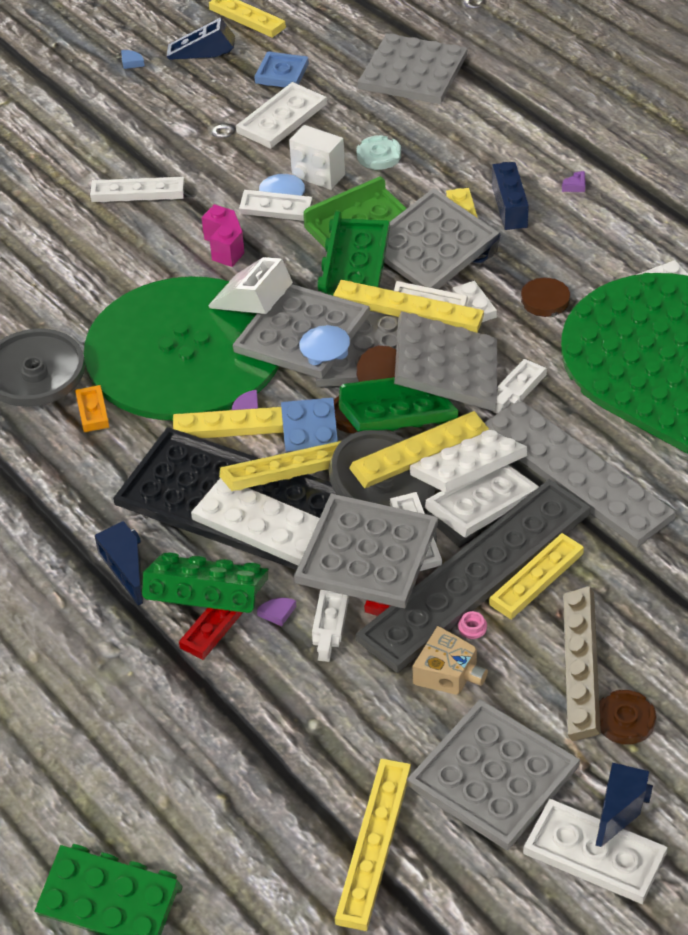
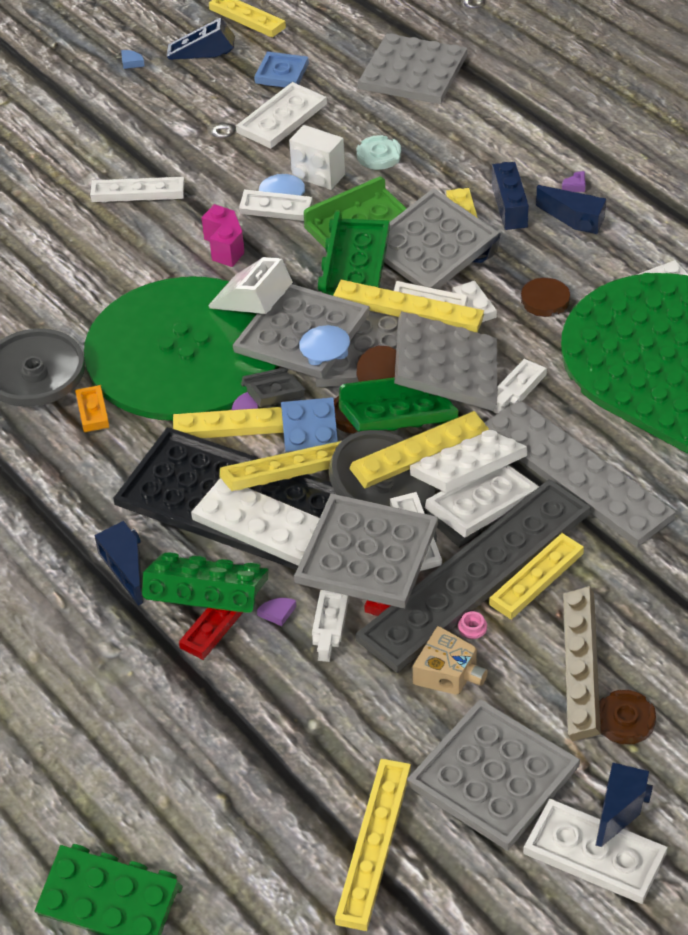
none -> dark grey plate [241,368,305,407]
none -> dark blue slope [536,185,606,234]

